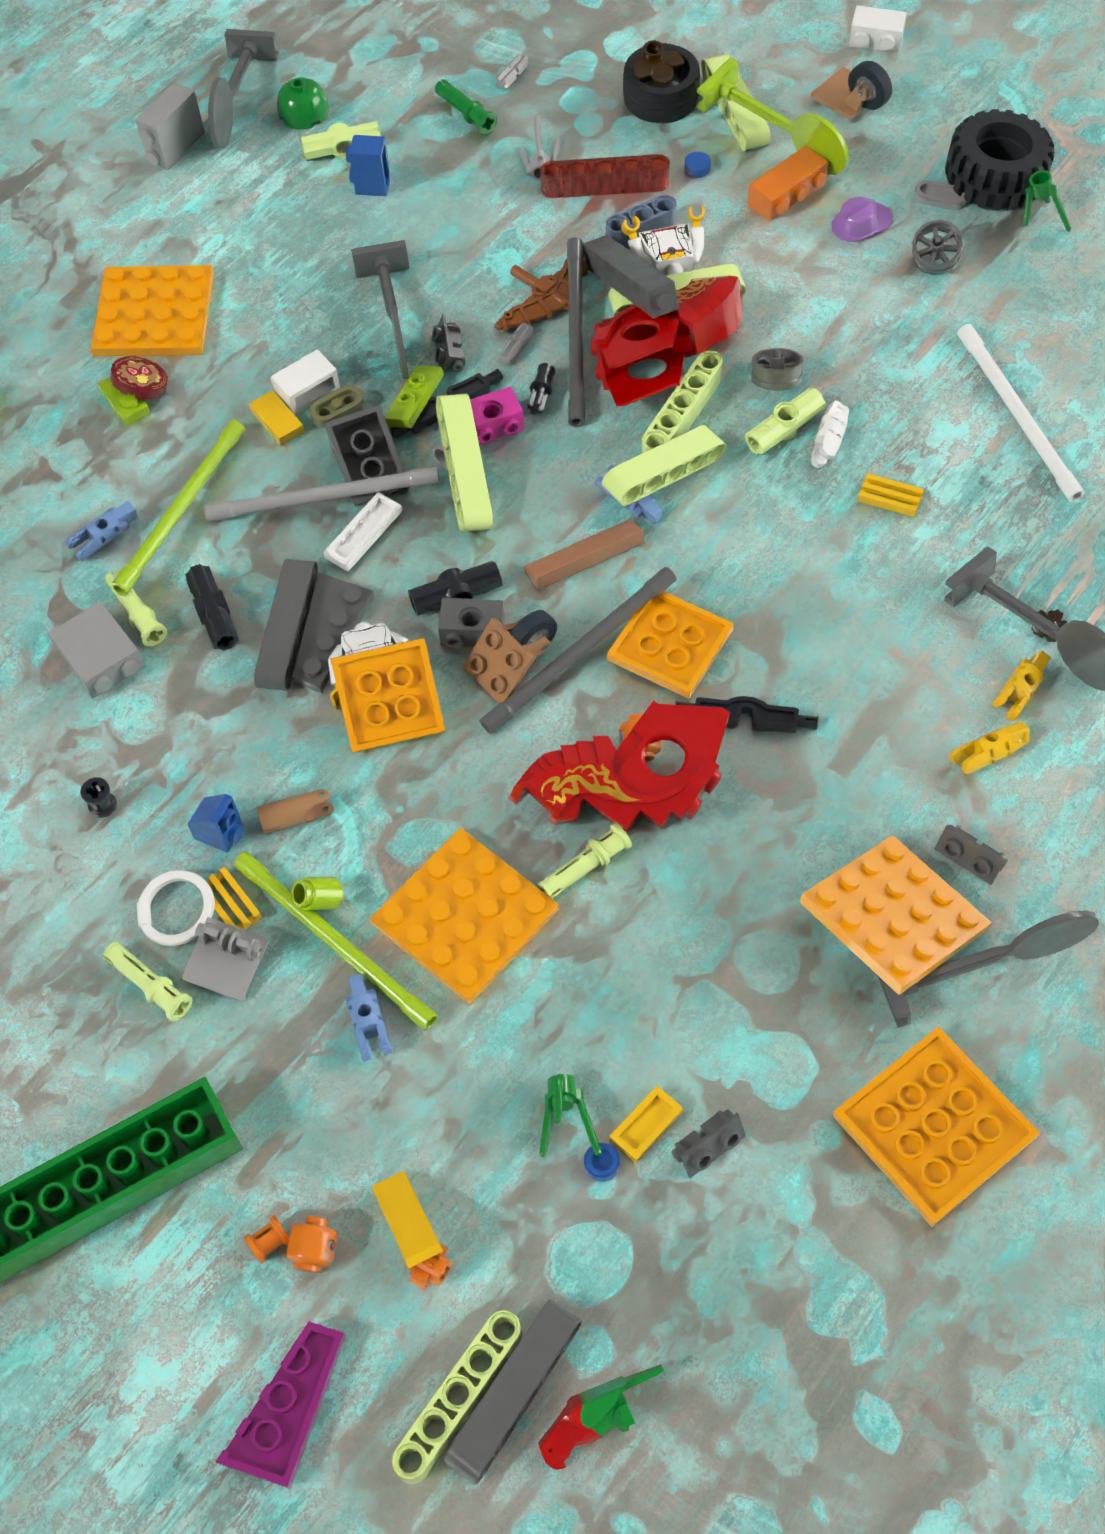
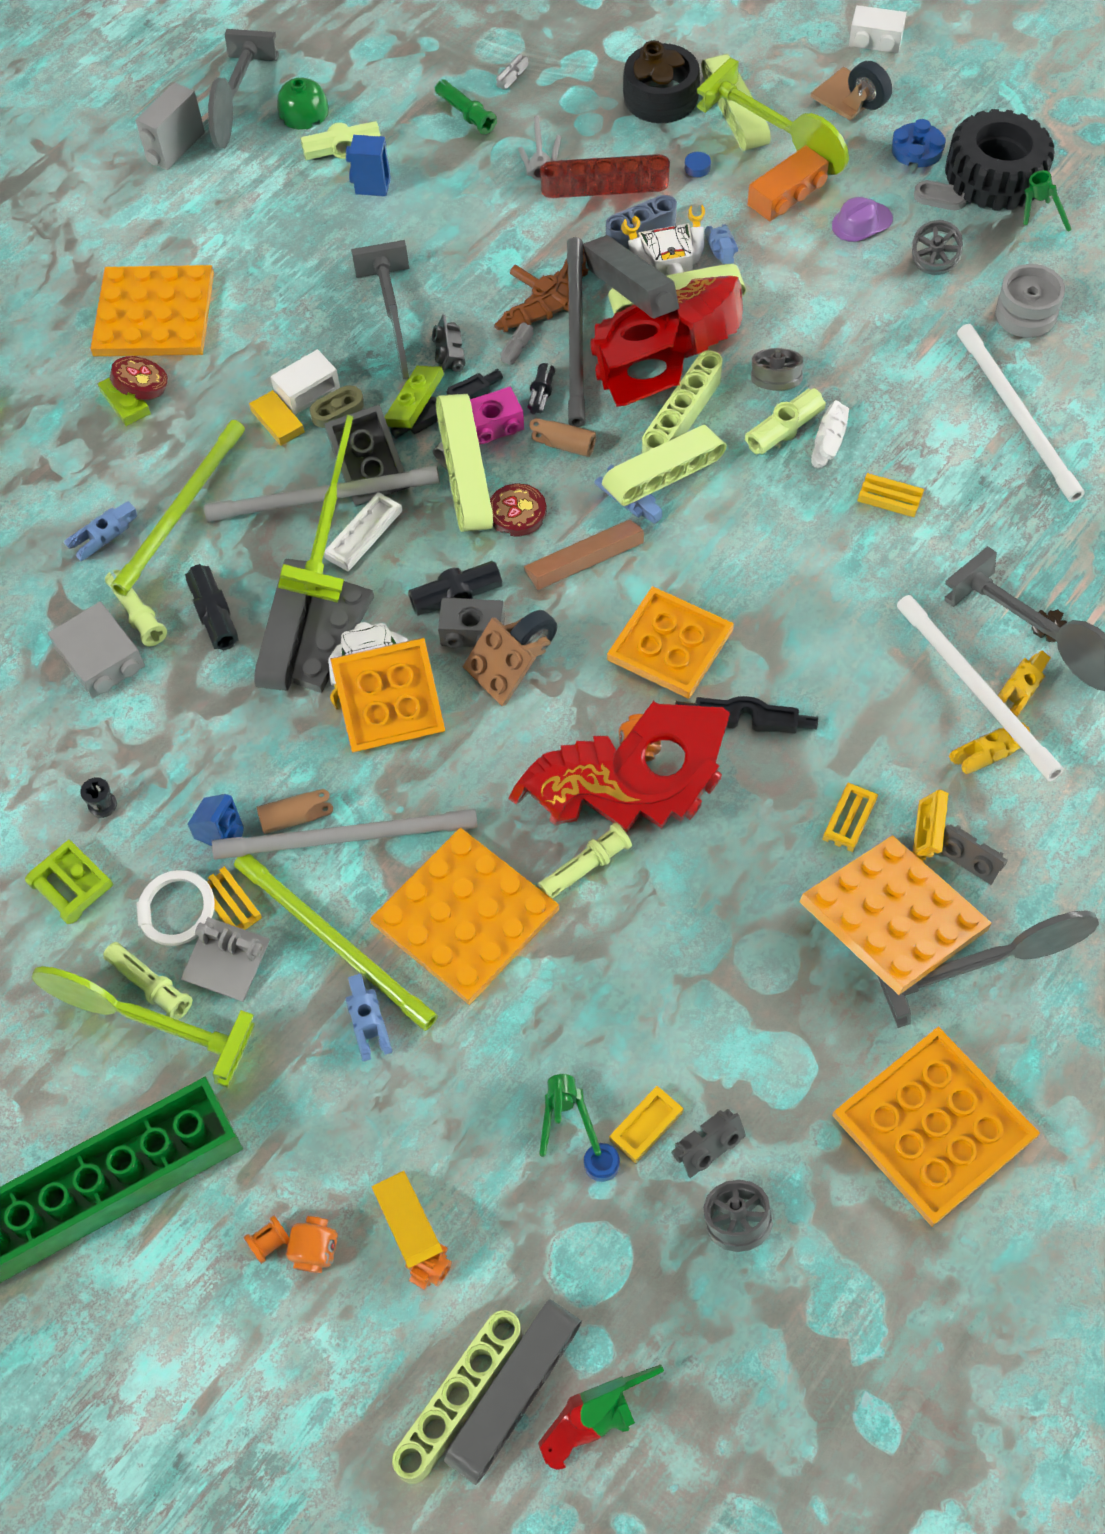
magenta wing [216,1321,346,1489] -> none
lime brick [291,876,344,910] -> none
dark grey piece [479,566,677,735] -> none
none -> lime plate [25,839,113,924]
none -> lime piece [32,966,255,1088]
none -> light grey piece [212,809,478,860]
none -> lime piece [278,414,353,603]
none -> tile [490,483,547,537]
none -> medium nougat piece [529,418,596,457]
none -> flat silver wheel [703,1180,773,1252]
none -> medium blue hinge [704,224,738,264]
none -> yellow tile [822,782,878,852]
none -> blue plate [892,119,946,167]
none -> white piece [897,595,1064,781]
none -> yellow tile [913,789,949,861]
none -> light grey wheel [995,264,1065,338]

